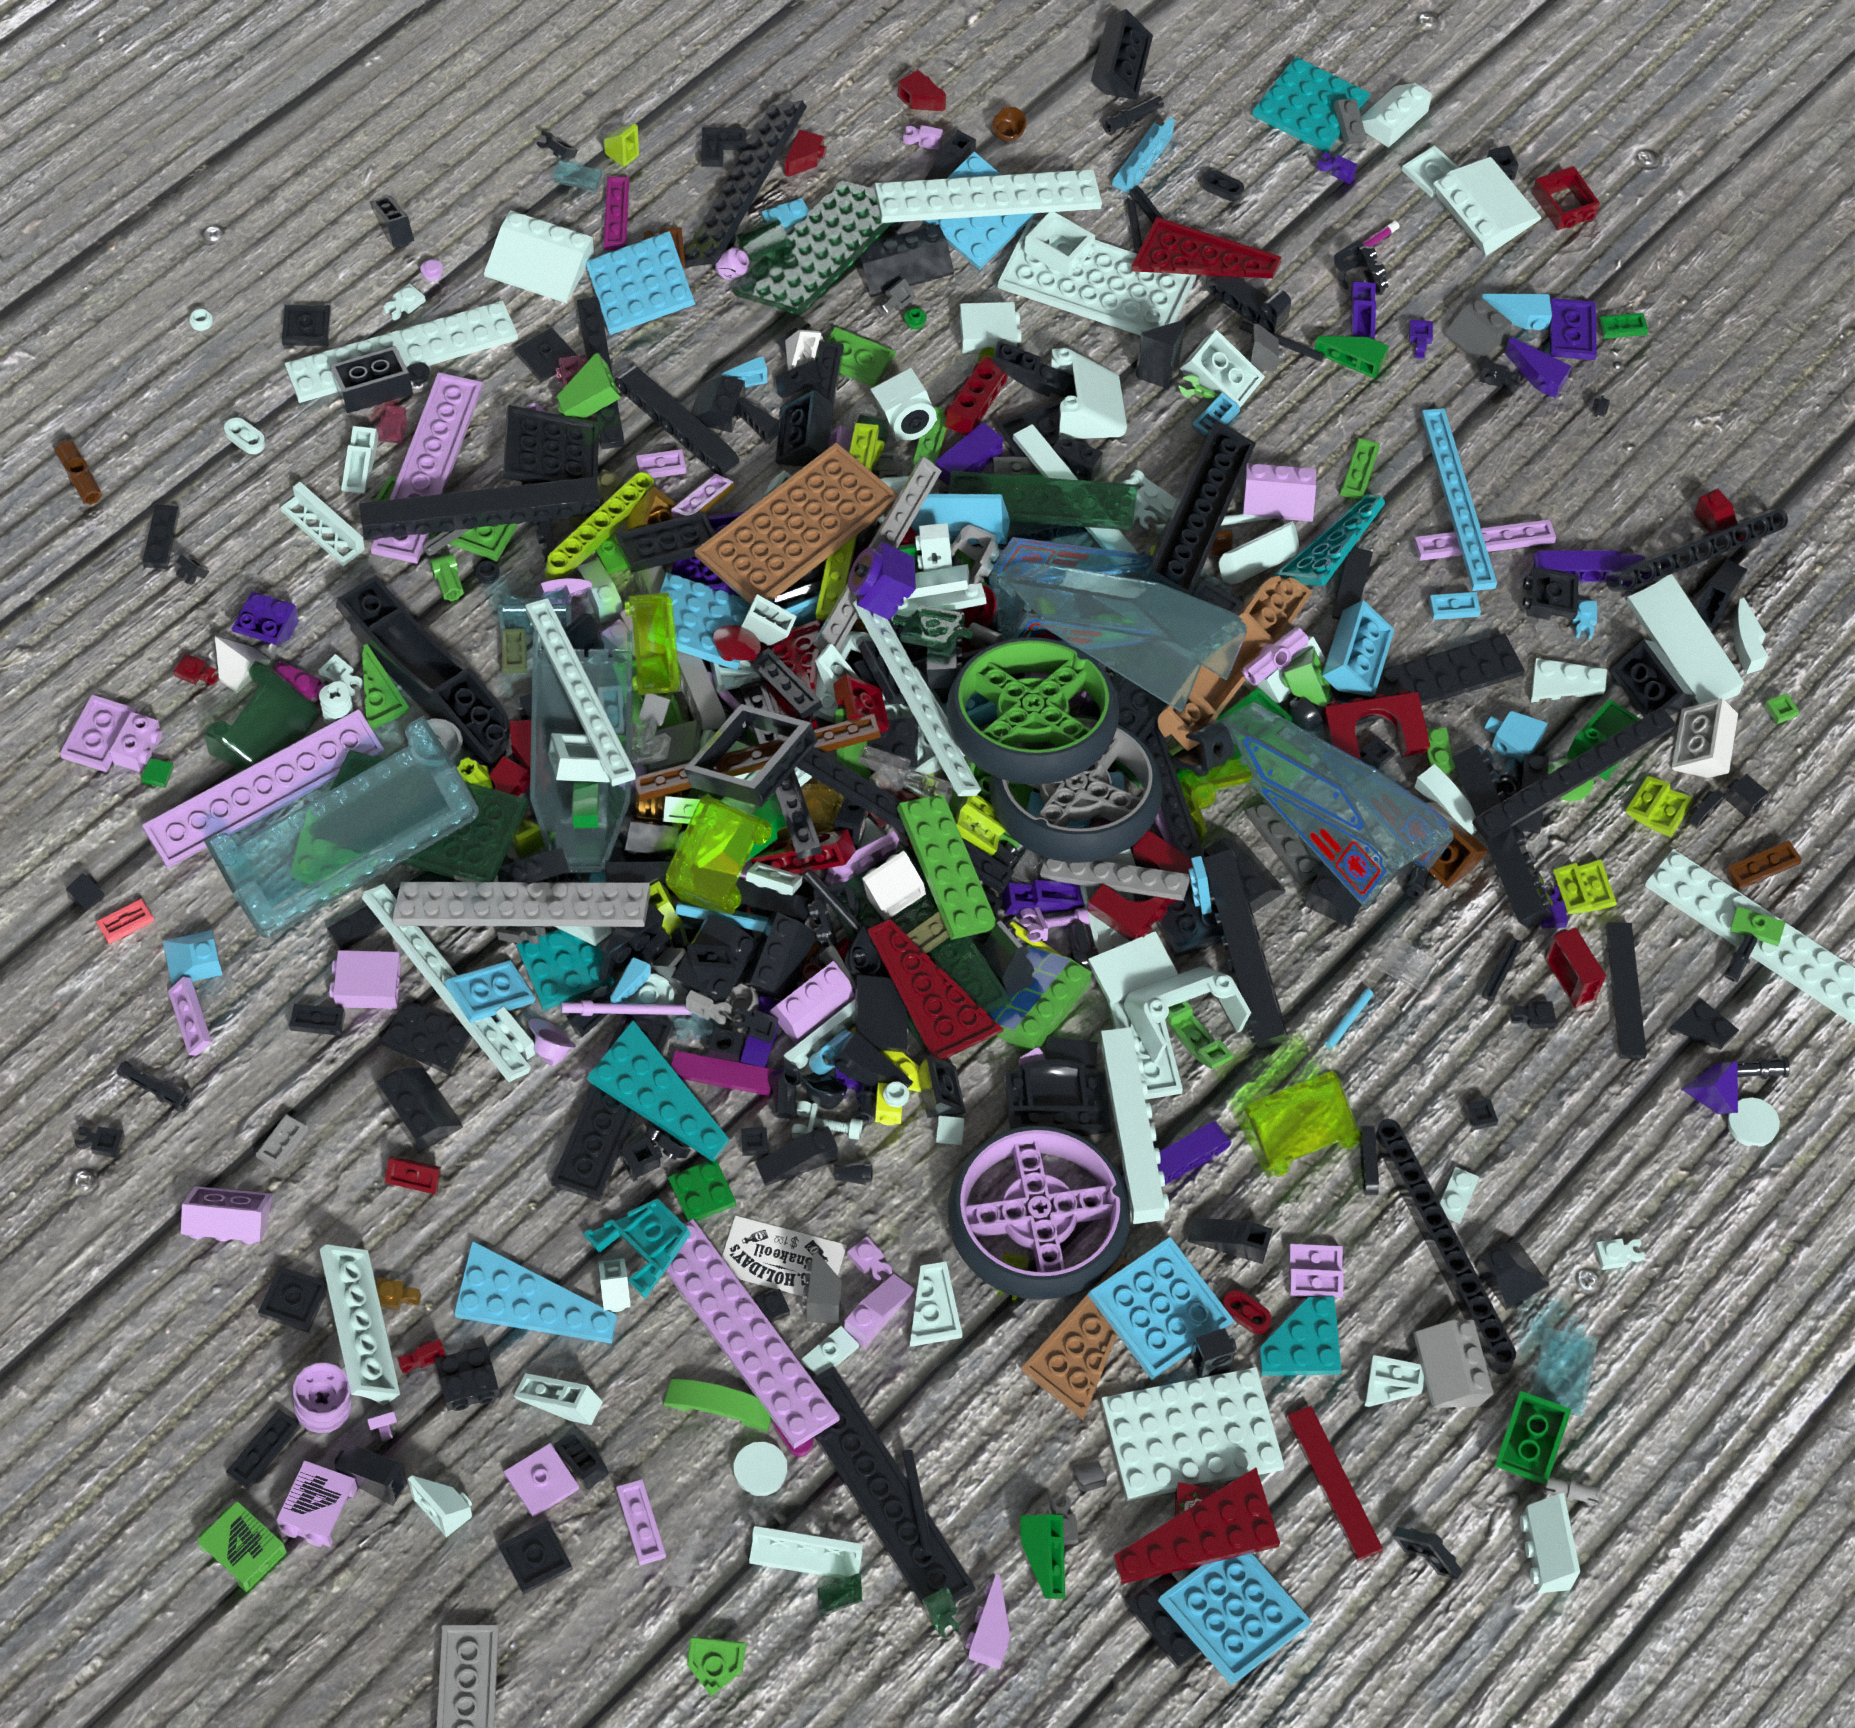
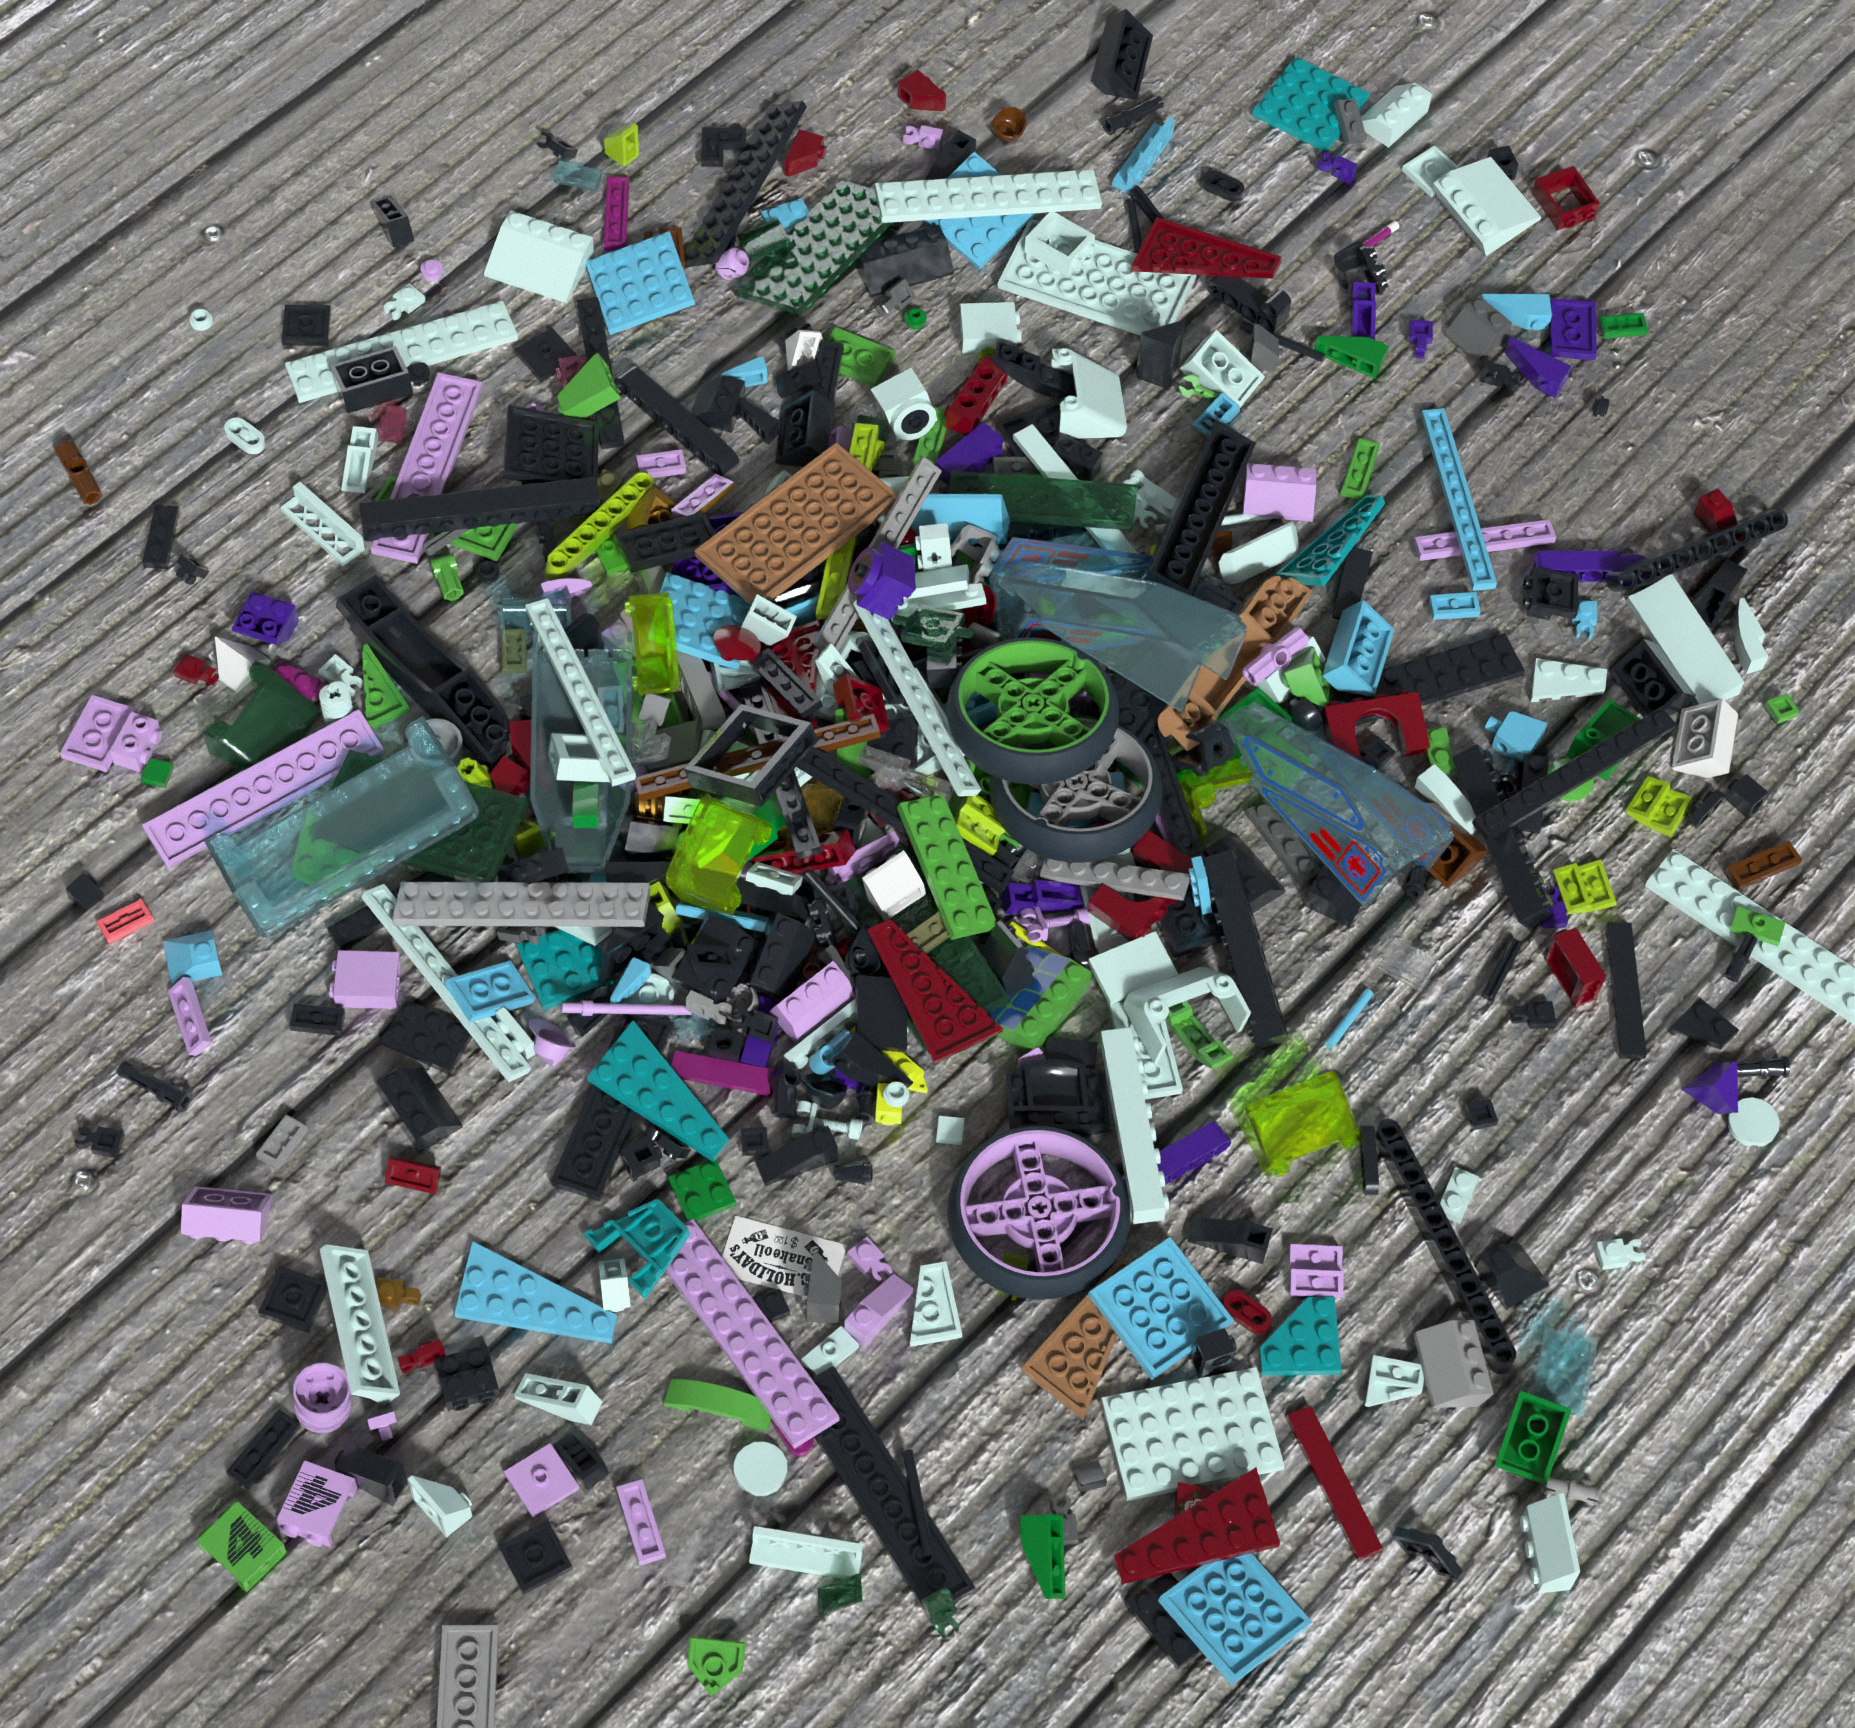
light aqua slope [577,560,622,624] -> none
black slope [917,1055,966,1118] -> none
lavender slope [966,1574,1010,1669] -> none

